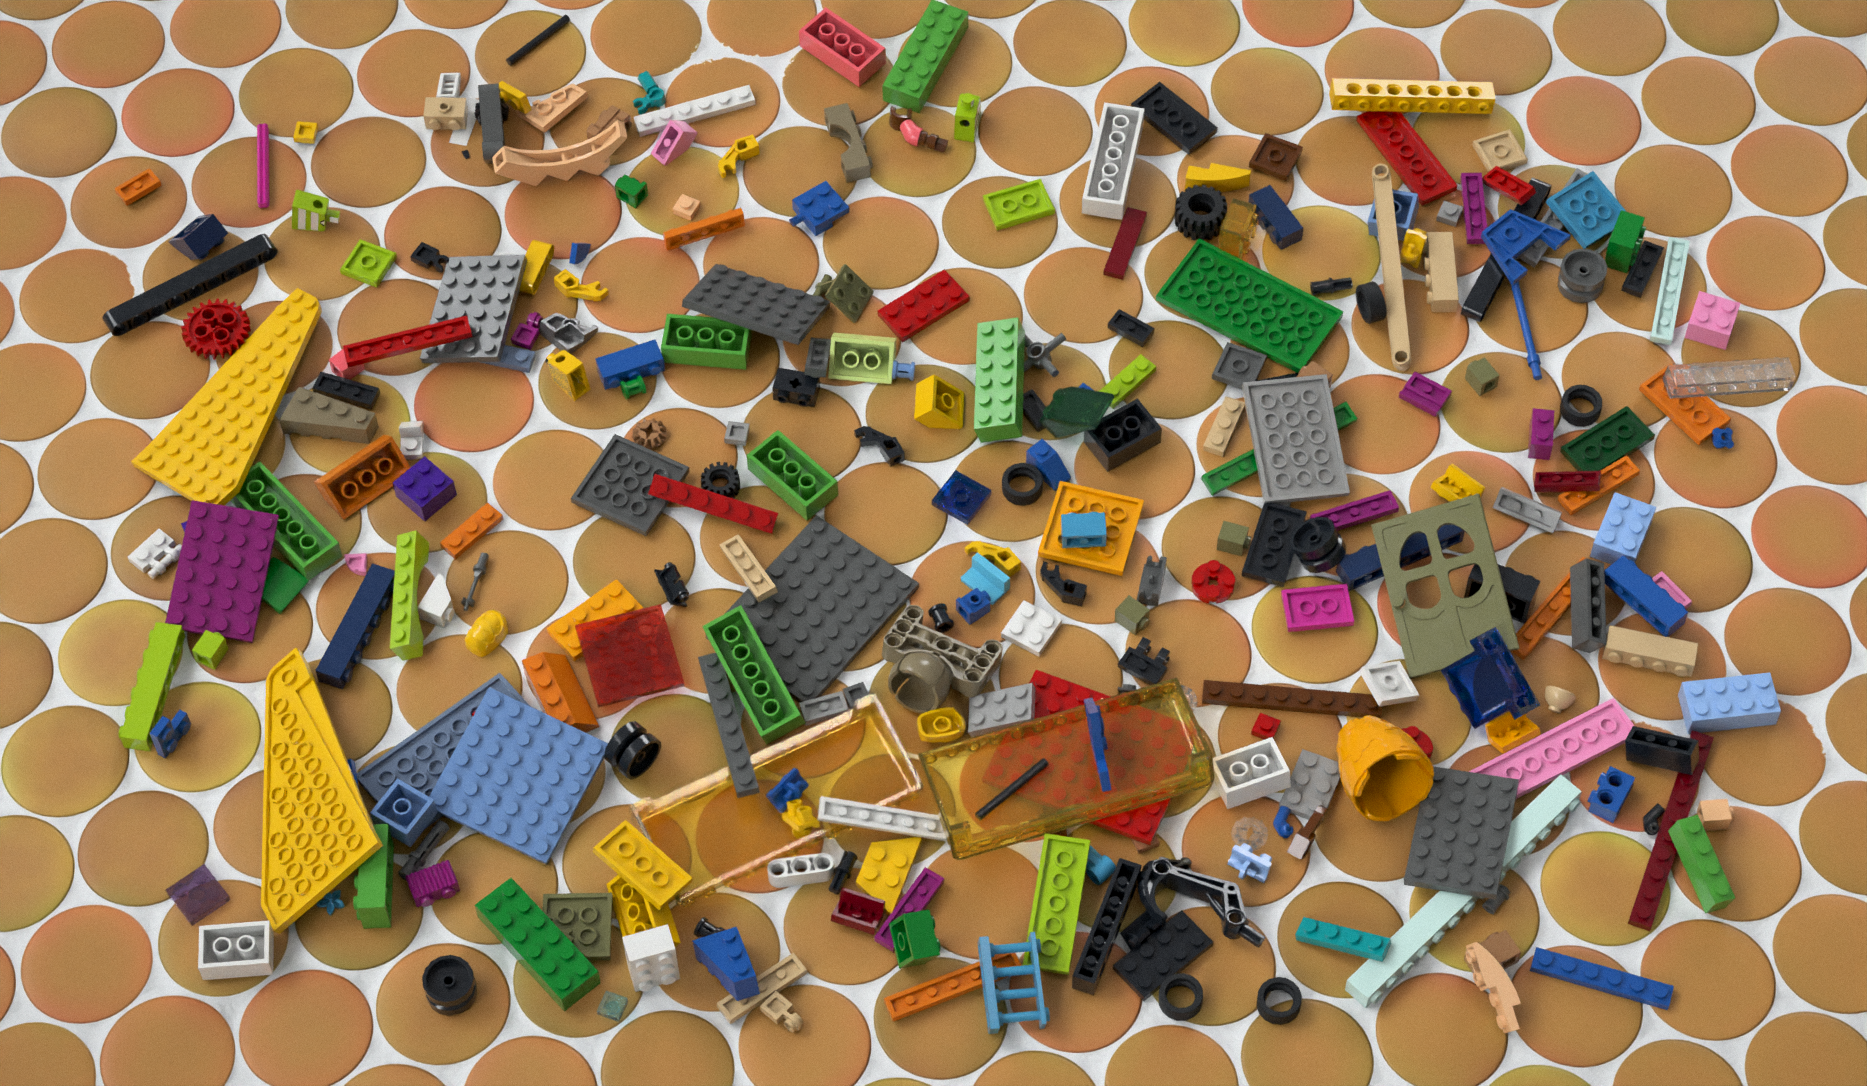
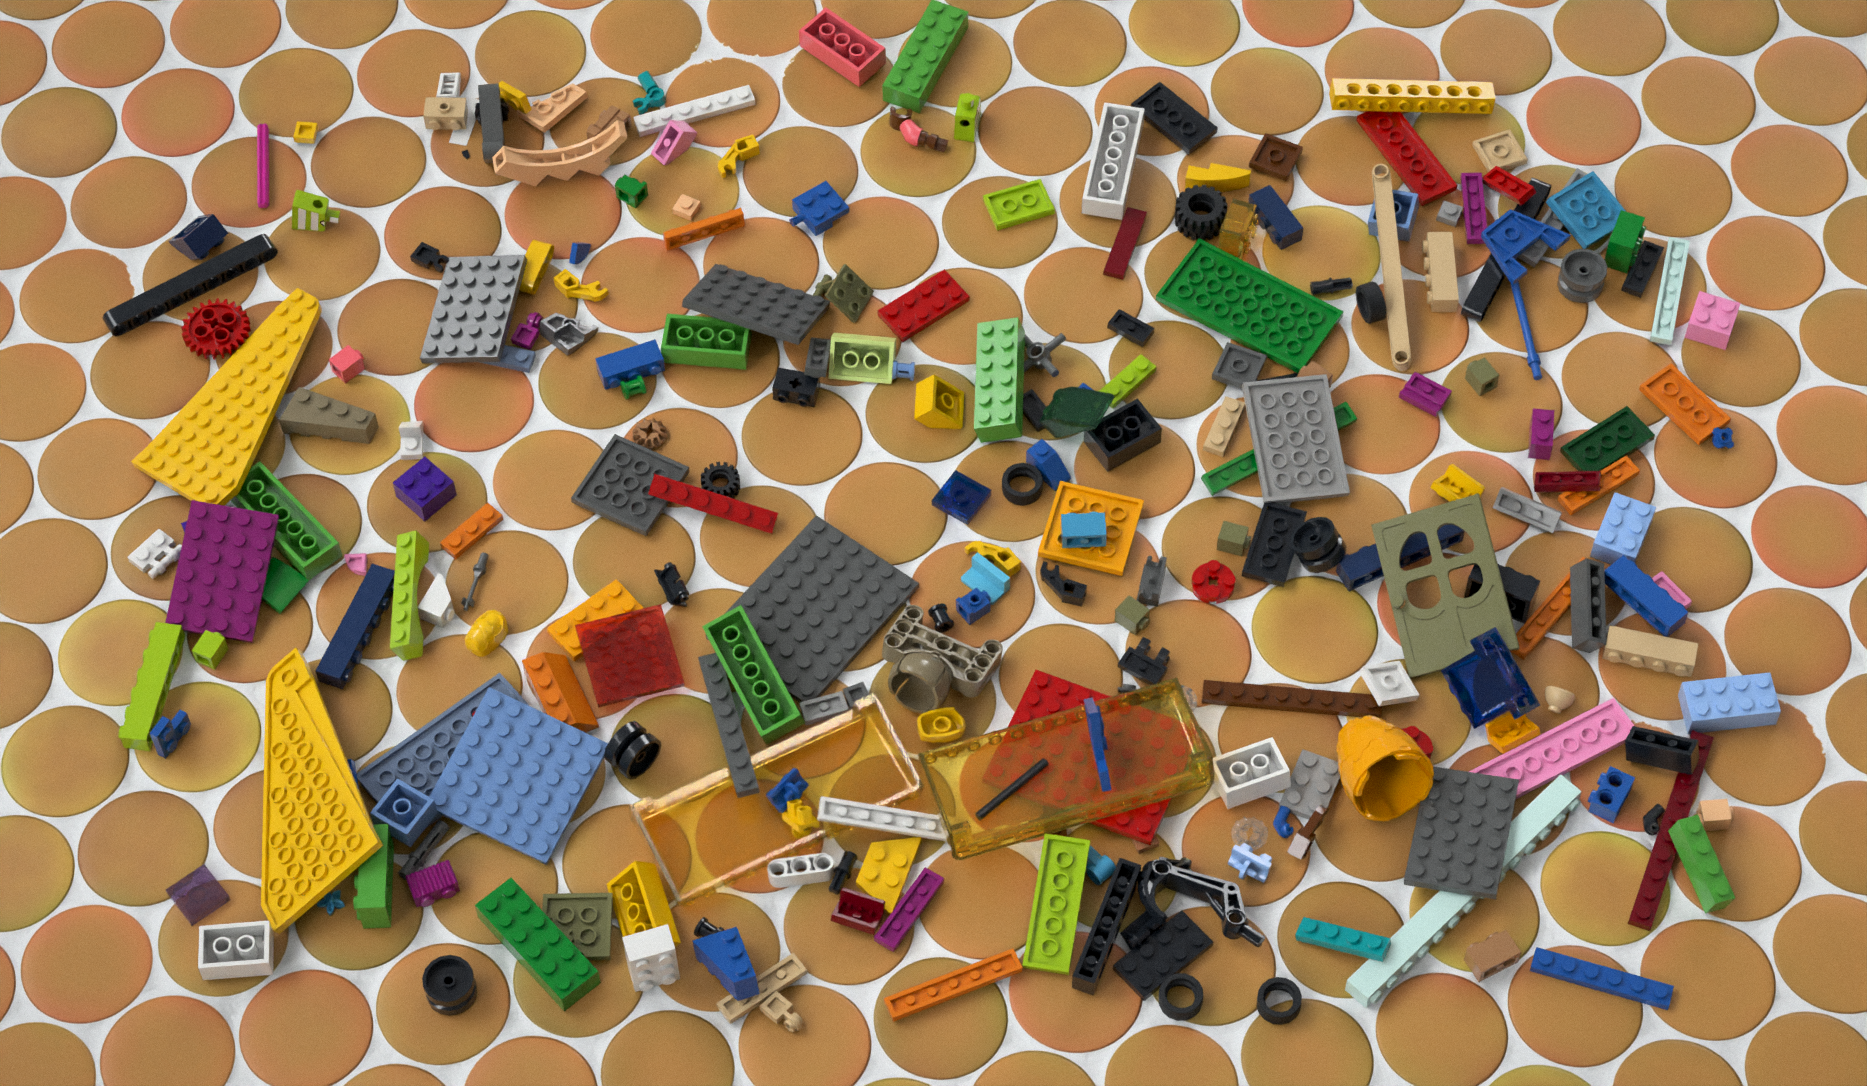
orange plate [114,168,162,206] -> none
black plate [312,372,380,409] -> none
orange slope [314,435,411,520] -> none
lime tile [340,239,397,288] -> none
red plate [343,316,473,368] -> none
black bar [506,14,570,66] -> none
yellow torso [545,350,591,401] -> none
yellow plate [593,820,692,911] -> none
clear light blue plate [597,991,628,1022] -> none
tan plate [720,534,778,602] -> none
light grey plate [724,421,750,446] -> none
bright green brick [747,430,838,521] -> none
dark tan arch [824,103,873,183] -> none
black piece [854,426,905,467] -> none
green brick [889,909,941,969] -> none
light grey plate [968,683,1035,737] -> none
dark azure fence [977,932,1050,1034] -> none
white plate [1001,600,1062,657] -> none
red plate [1251,713,1281,740] -> none
dark pink plate [1281,584,1354,632] -> none
magenta plate [1310,490,1399,531] -> none
yellow hips [1400,228,1427,269] -> none
light nougat slope [1465,942,1521,1034] -> none
dark grey pin [1482,884,1510,914] -> none
black tyre [1560,385,1602,427] -> none
clear brick [1663,357,1796,399] -> none

